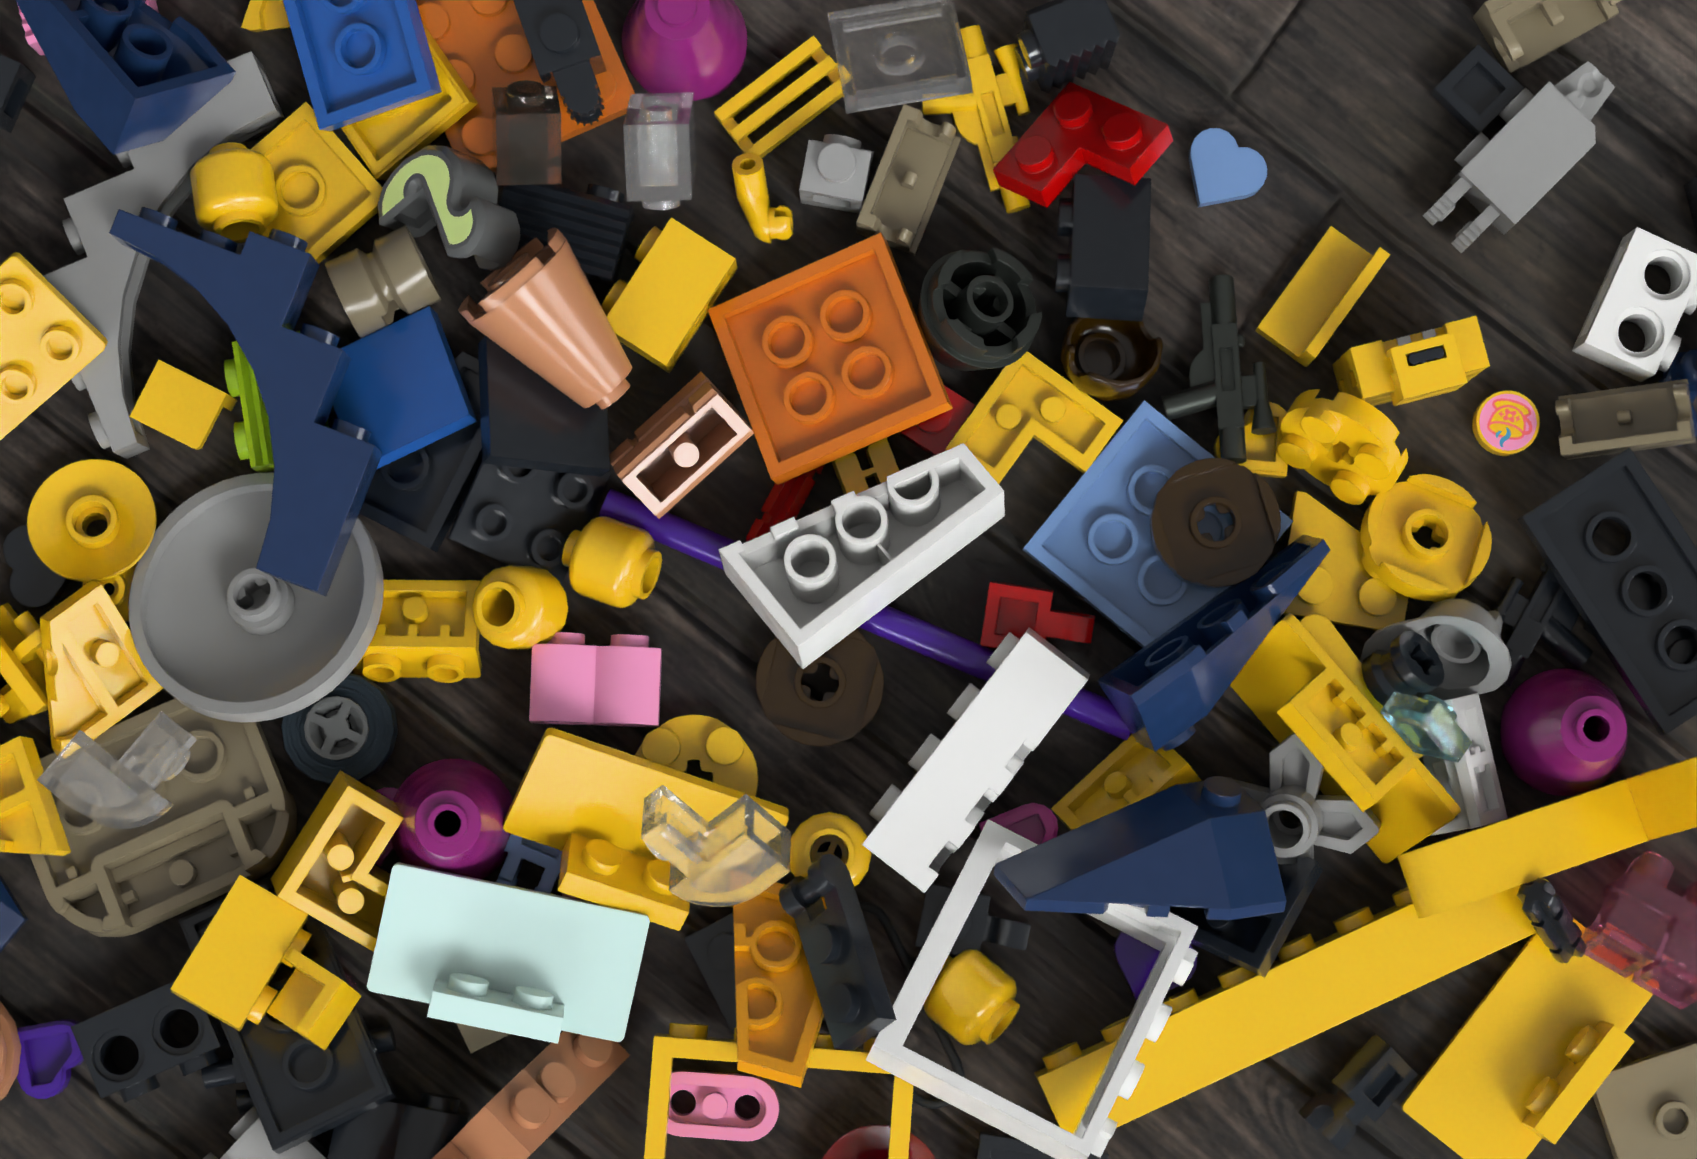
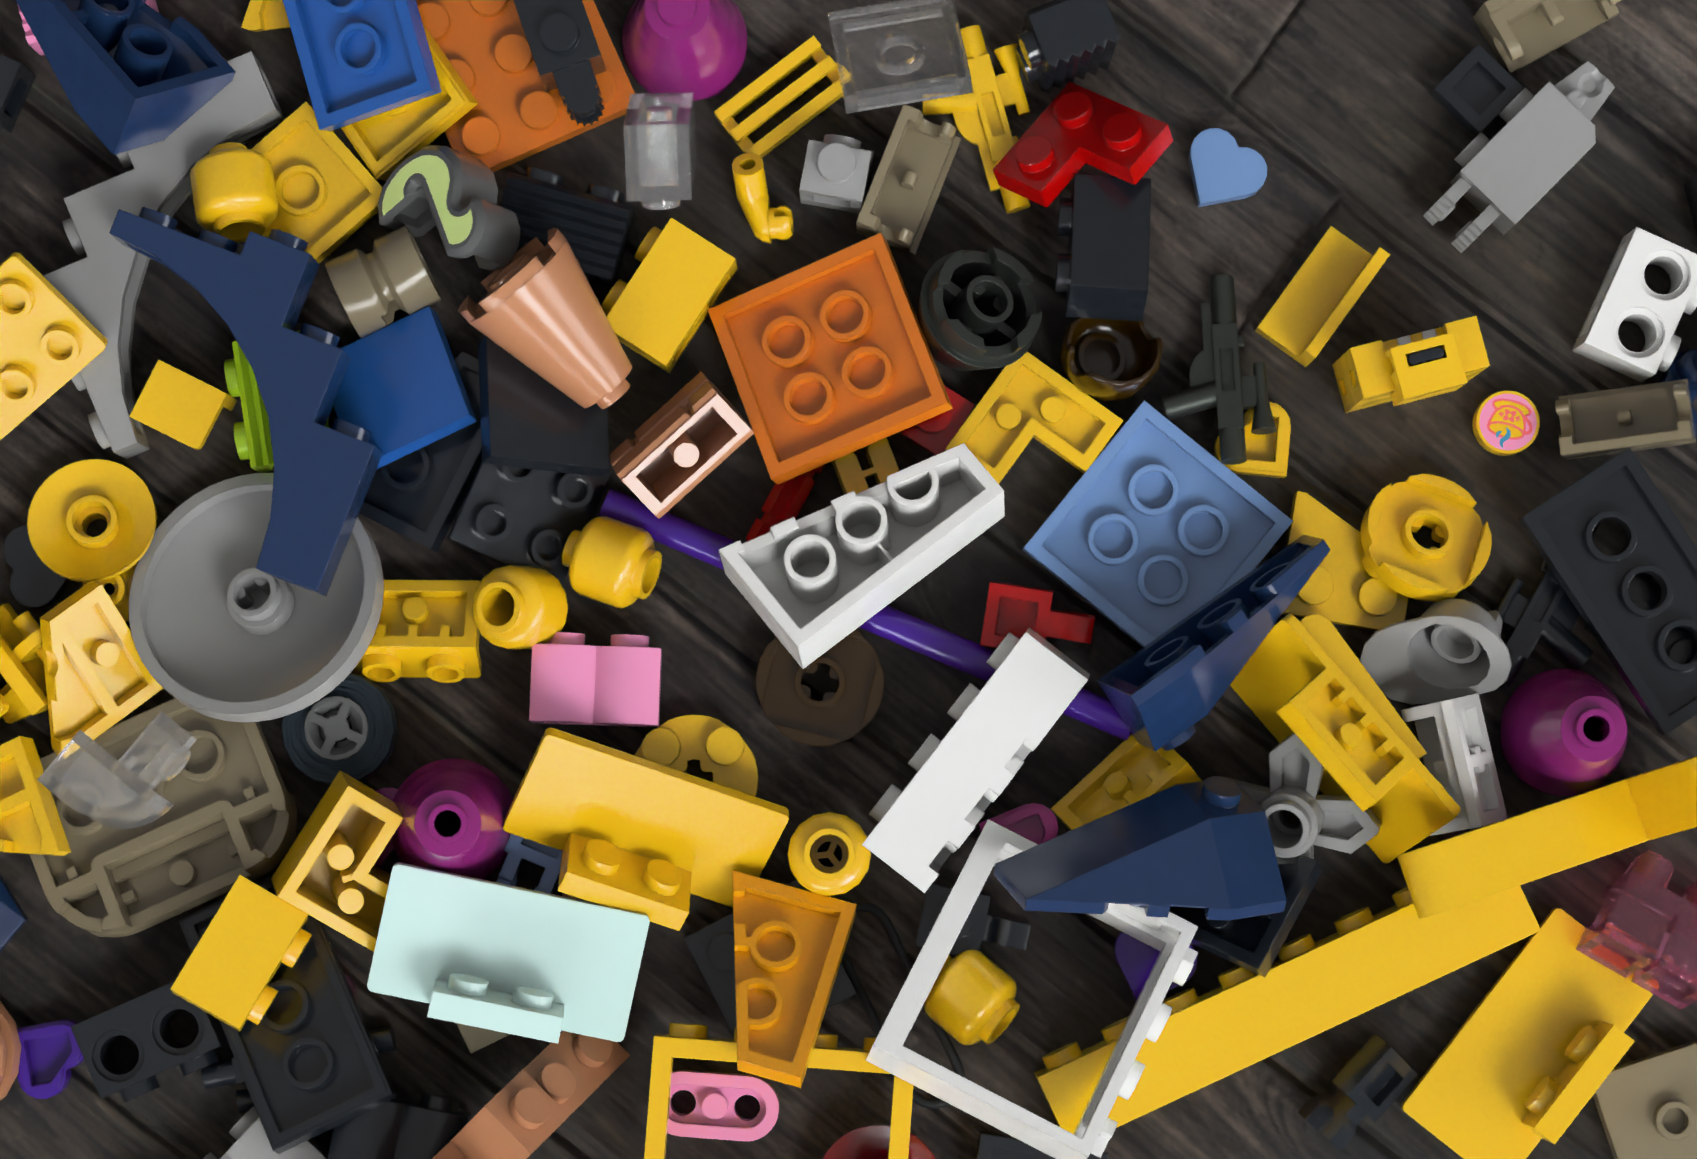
yellow panel [267,948,361,1050] -> none
clear smoke brick [492,80,561,186] -> none
clear brick [641,784,791,907] -> none
black plate [779,854,897,1050] -> none
dark brown plate [1149,458,1281,588] -> none
yellow plate [1277,389,1408,505] -> none
black wheel [1361,631,1445,711] -> none
clear light blue plate [1380,692,1472,762] -> none
black axle [1517,878,1587,963] -> none

